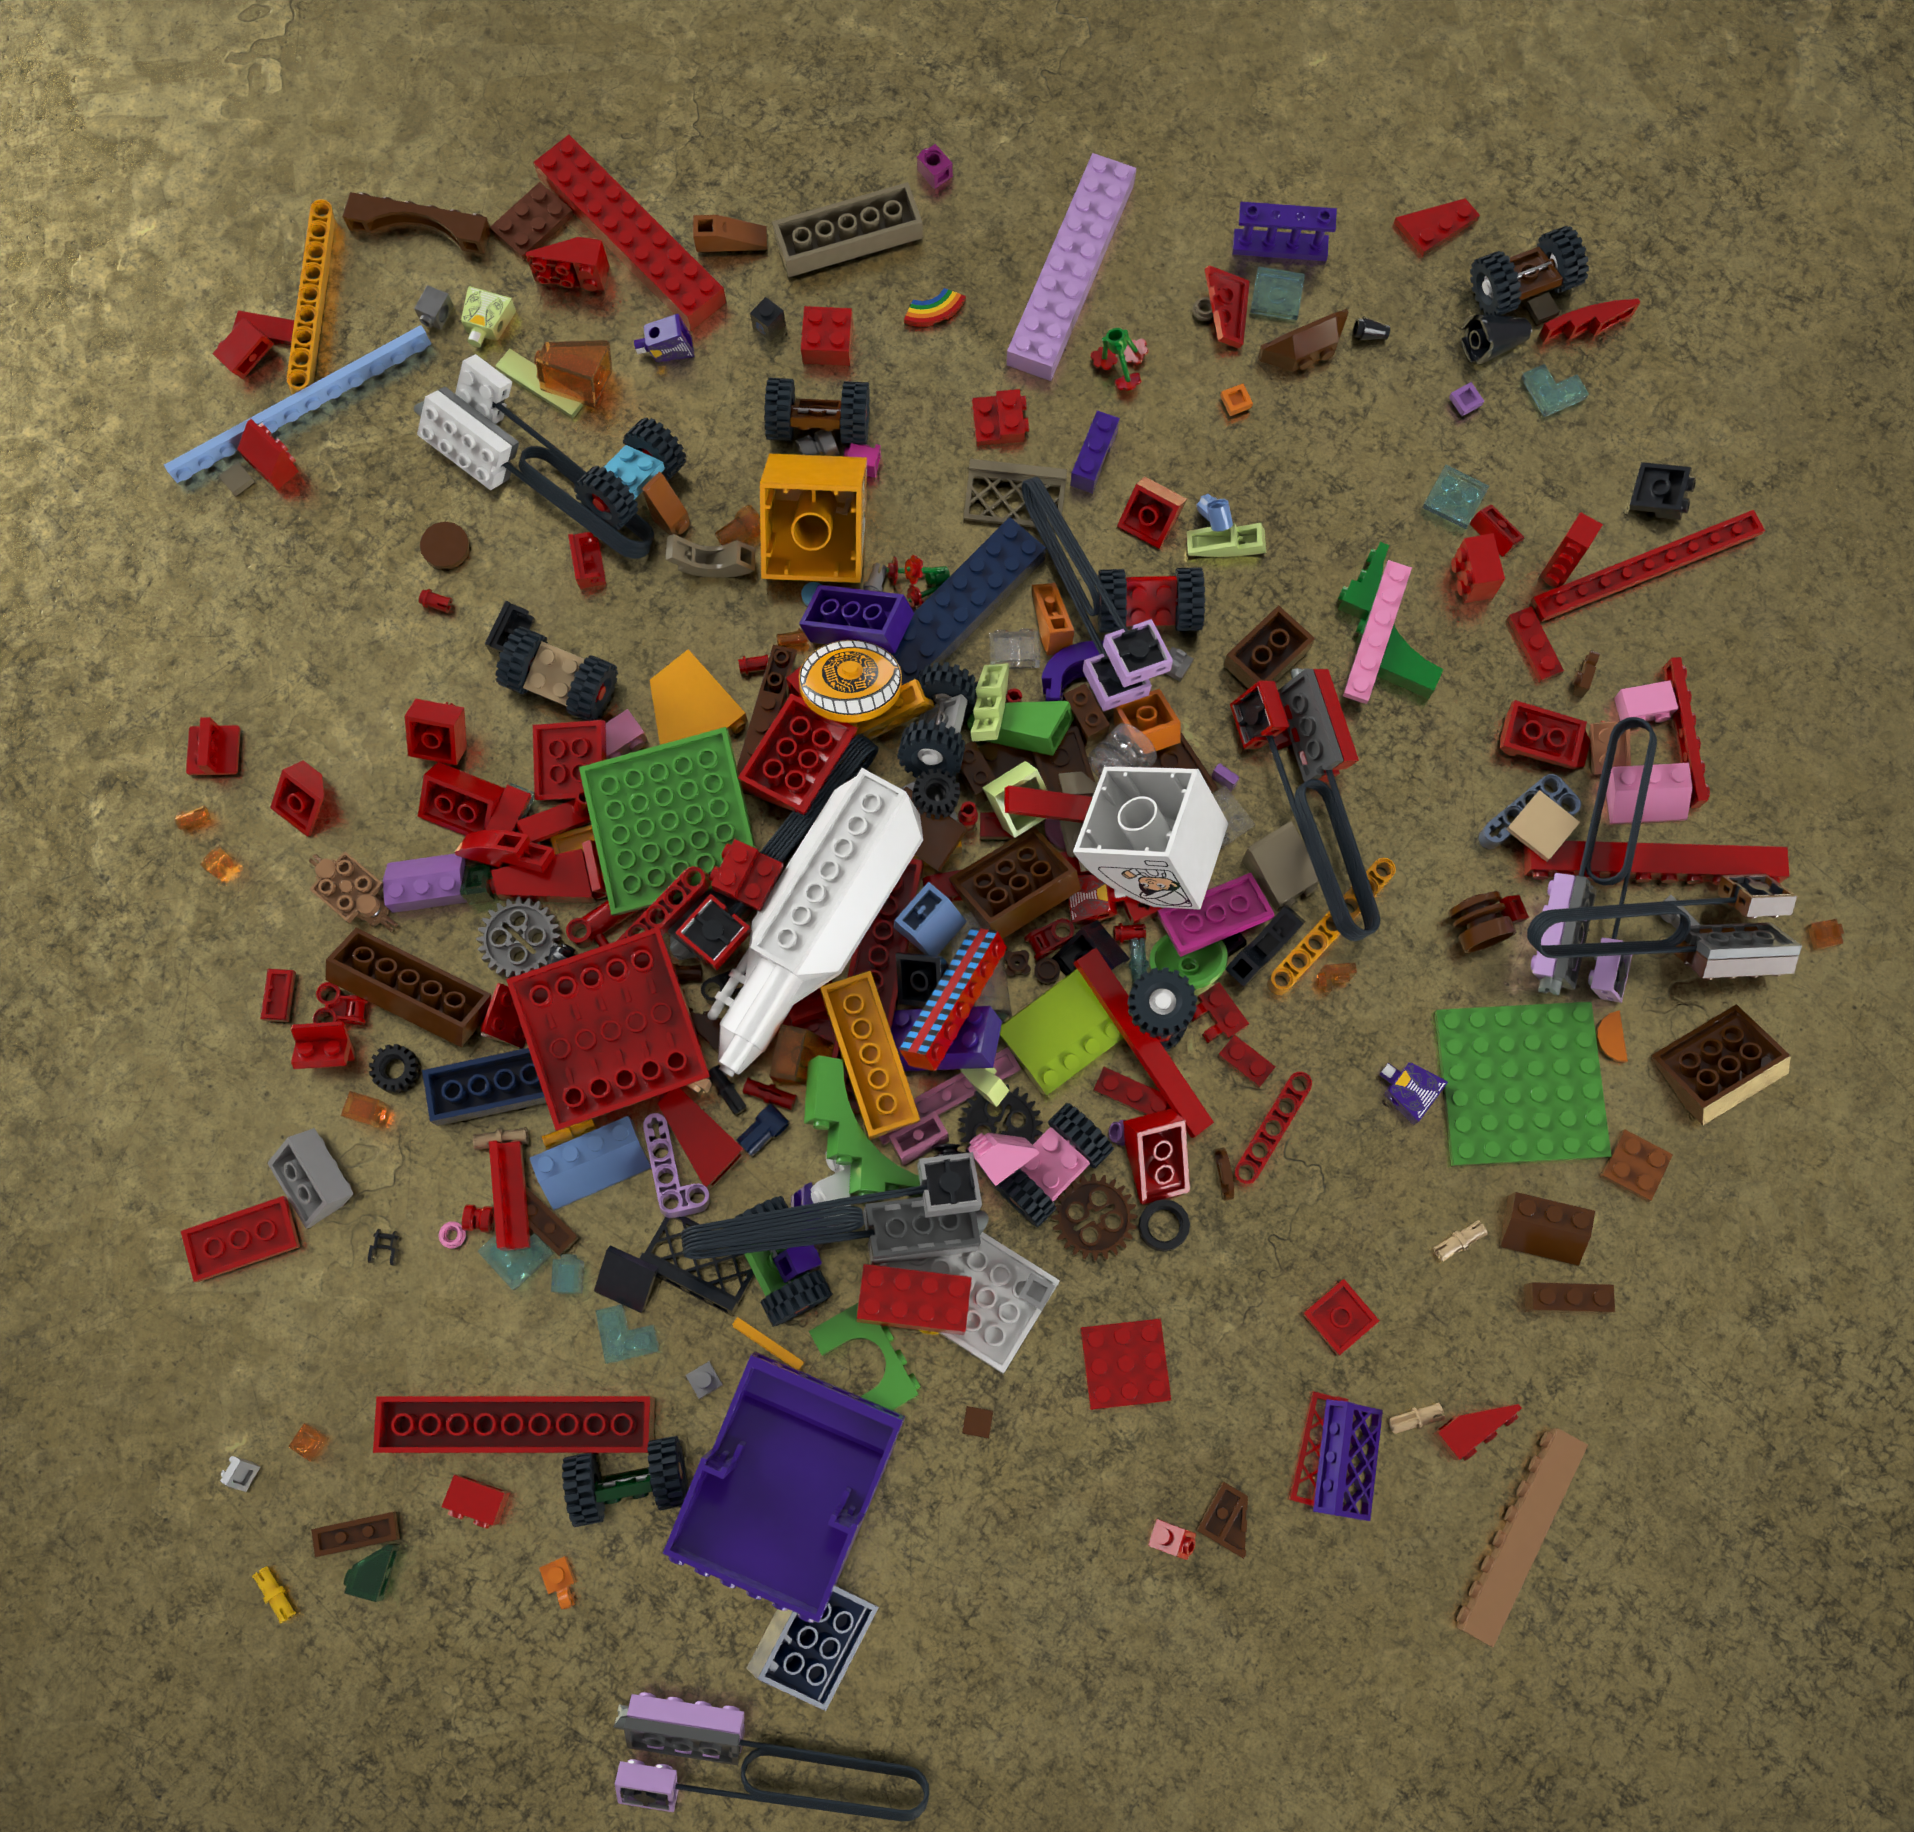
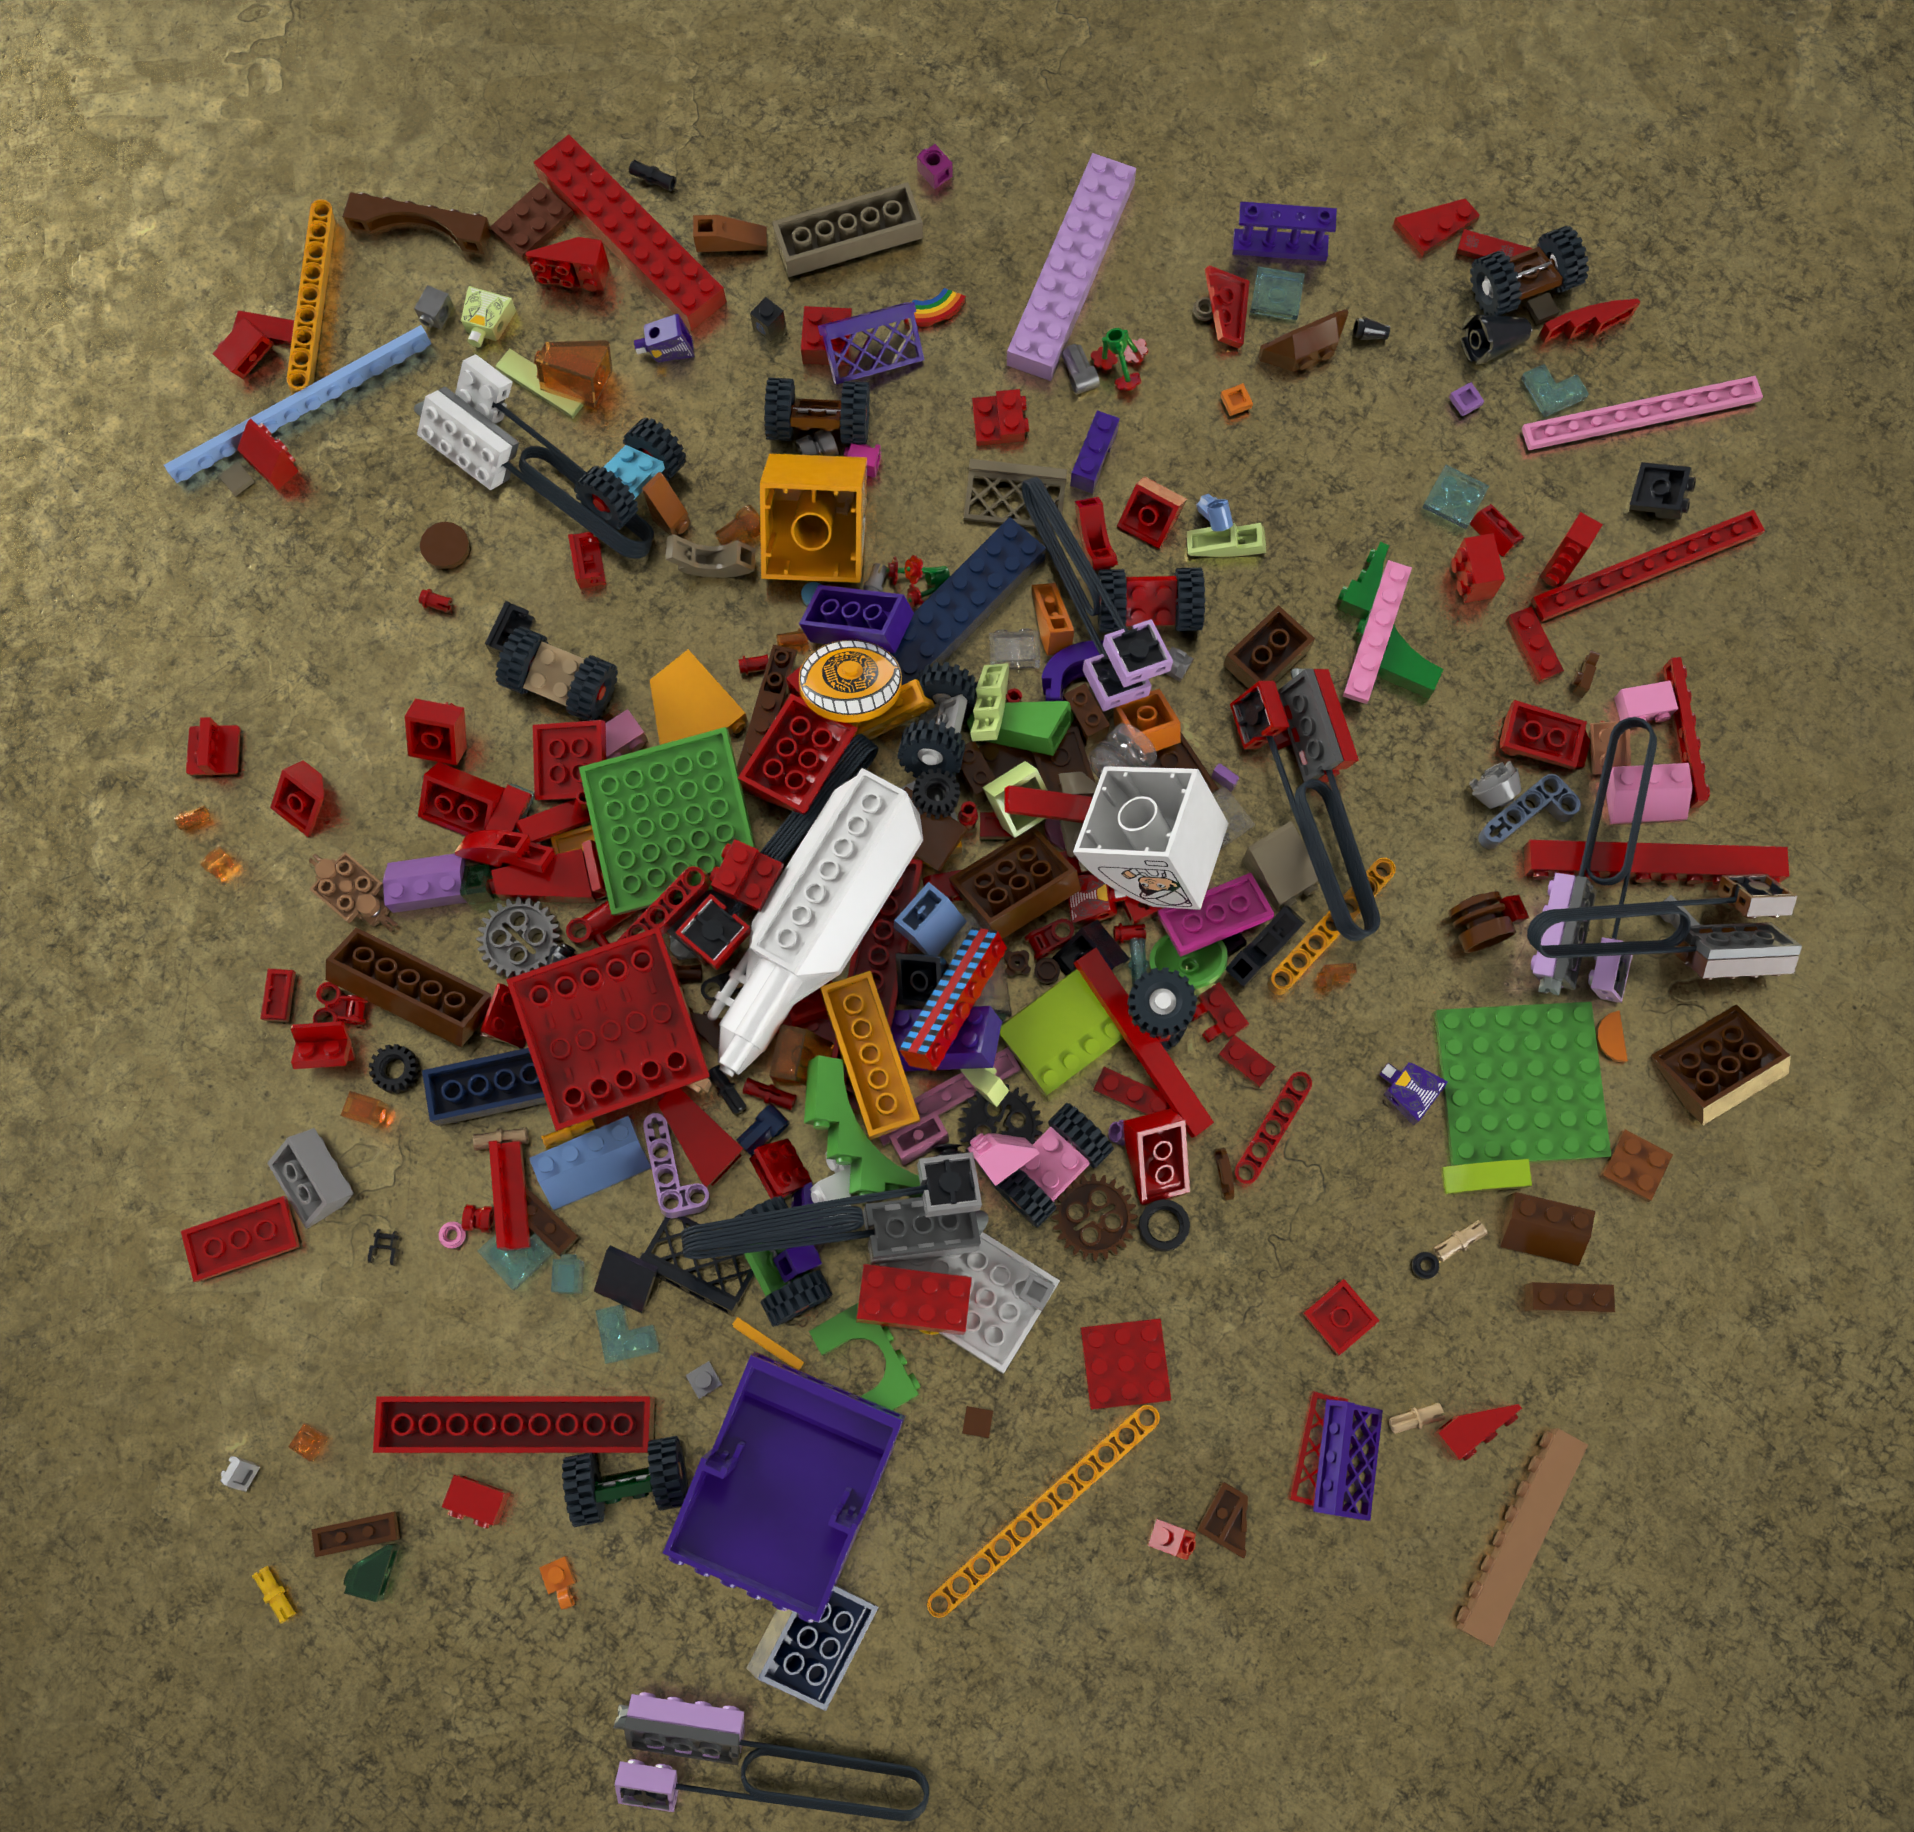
tan tile [1506,790,1580,862] -> none
clear orange tile [1808,919,1844,950] -> none
none -> black pin [629,160,677,192]
none -> red bracket [749,1138,813,1199]
none -> dark purple fence [818,302,924,384]
none -> light orange beam [927,1405,1160,1618]
none -> flat silver piece [1061,344,1100,394]
none -> red arch [1075,497,1118,571]
none -> black plate [1412,1252,1439,1279]
none -> lime slope [1442,1159,1532,1194]
none -> red tile [1456,229,1532,259]
none -> light grey cone [1469,761,1522,808]
none -> bright pink plate [1522,376,1763,450]

